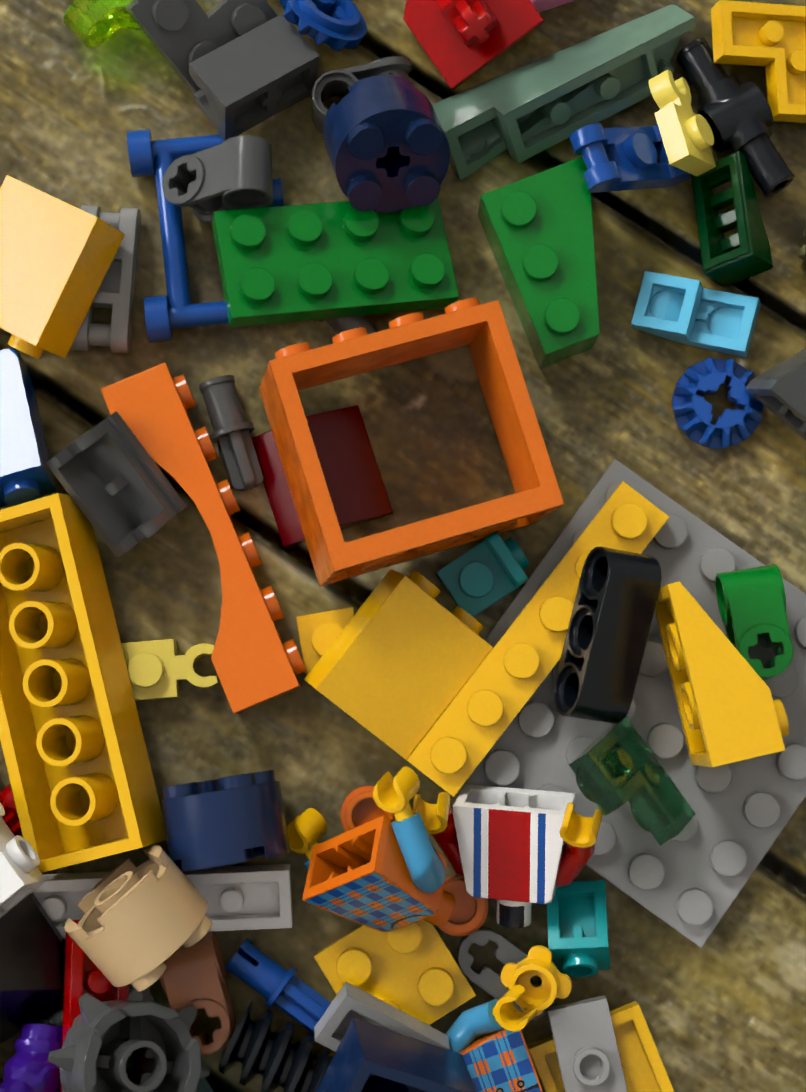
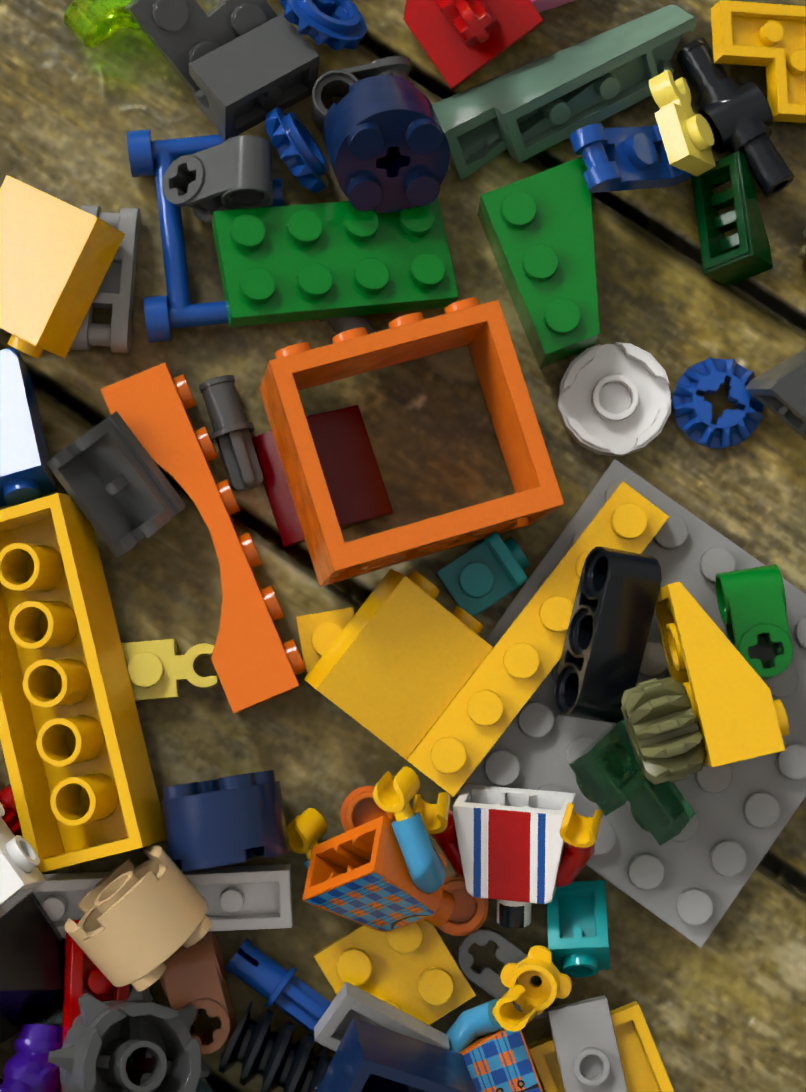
medium azure slope [631,271,761,358] -> none
none -> blue gear [265,107,329,193]
none -> white tile [557,342,672,457]
none -> olive gear [621,677,705,785]

